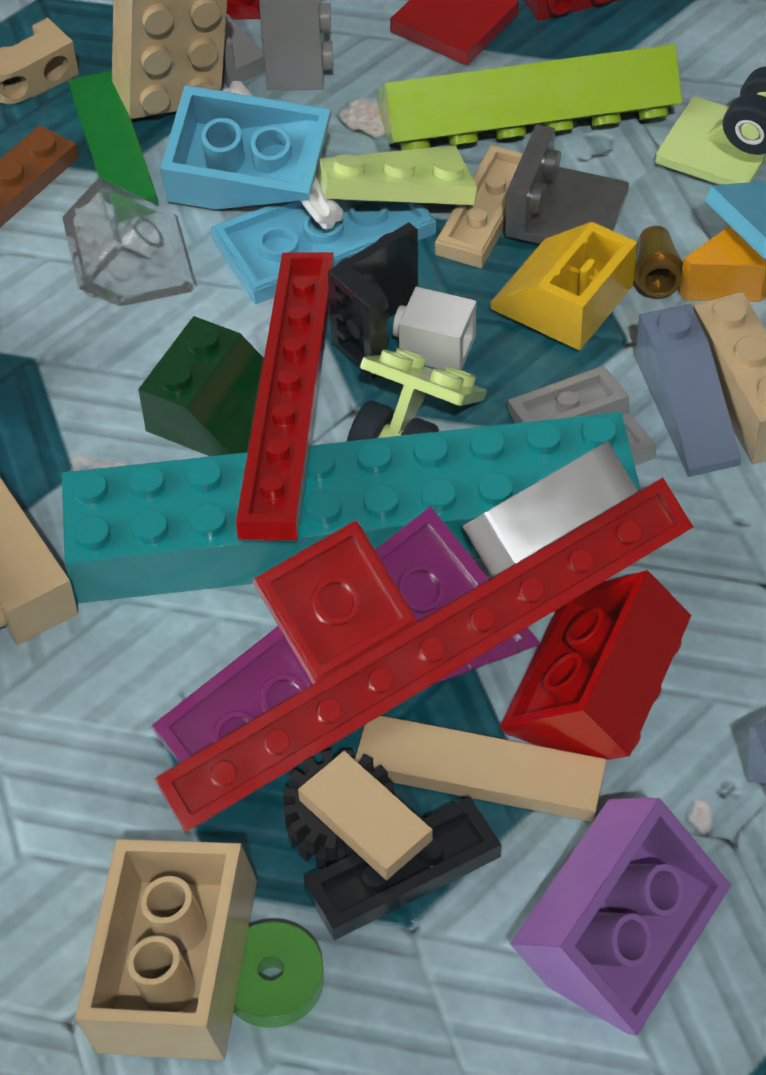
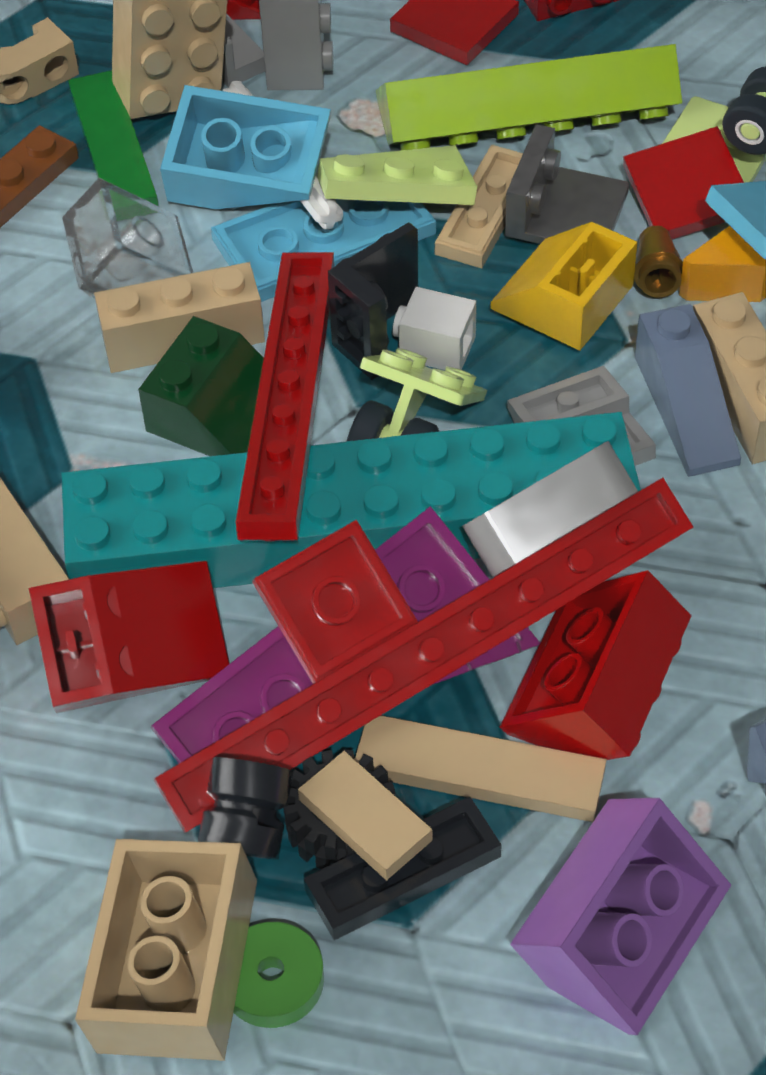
none -> red slope [28,561,229,713]
none -> tan brick [94,262,265,373]
none -> black wheel [198,757,294,860]
none -> red tile [623,126,744,239]

